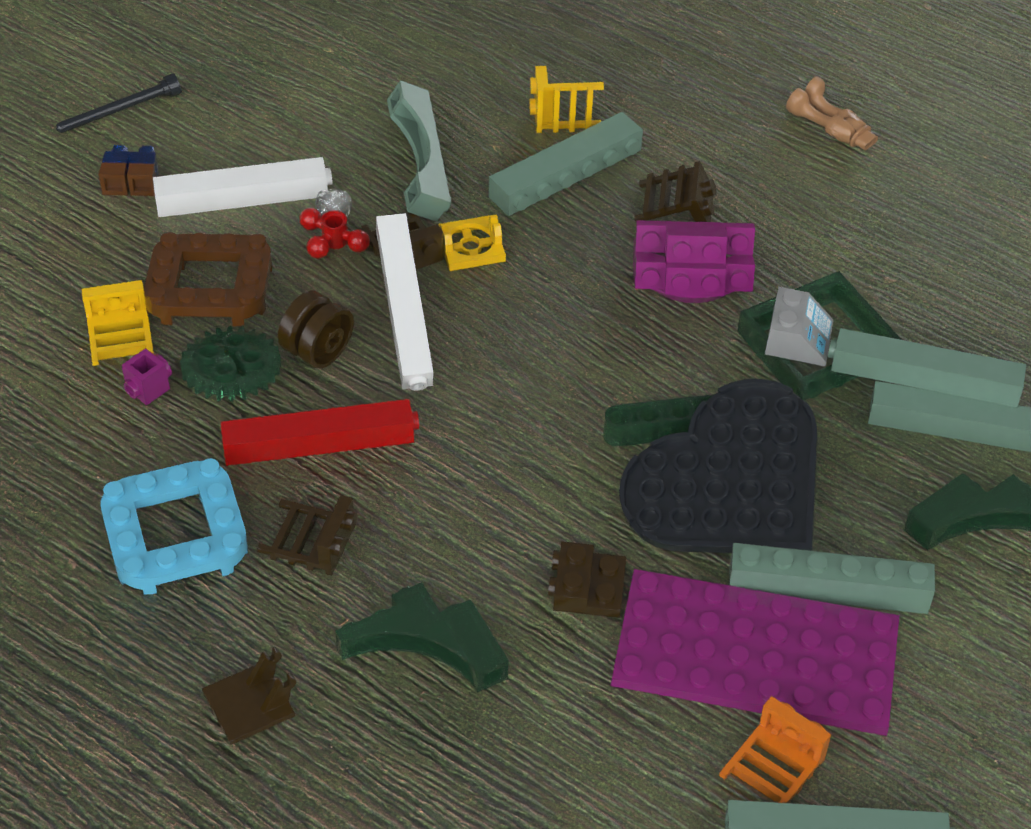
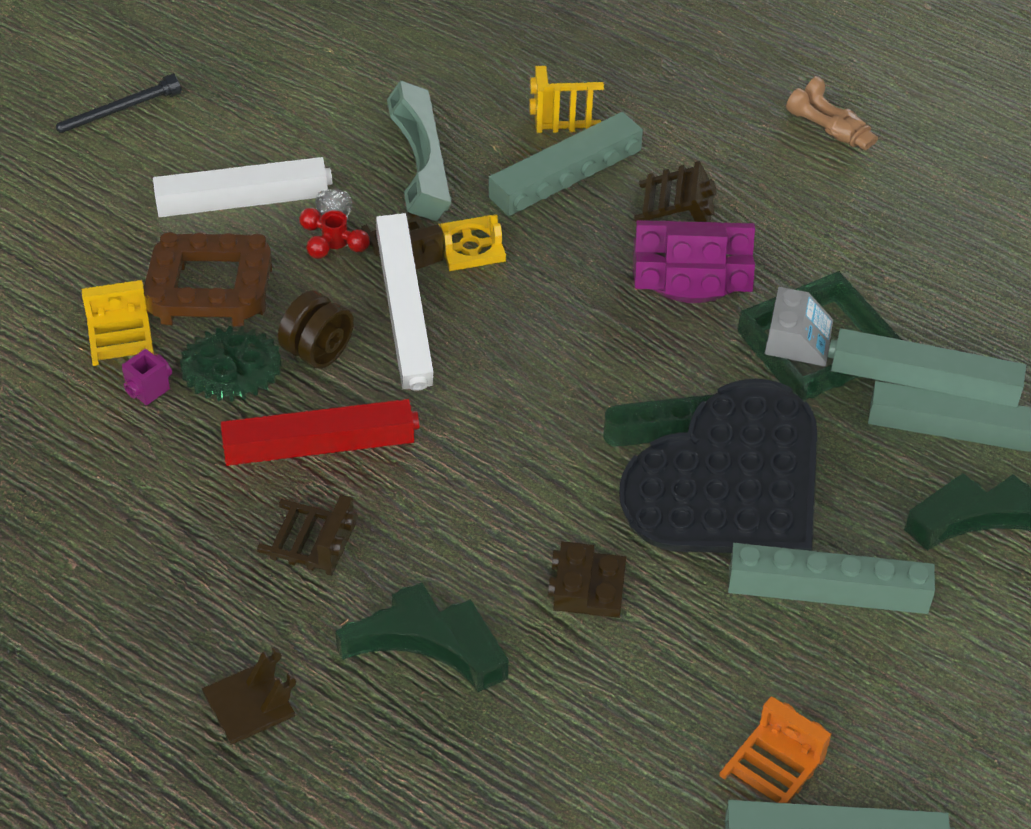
reddish brown hips [98,145,159,196] -> none
medium azure plate [101,458,248,594] -> none
magenta plate [611,569,900,736] -> none

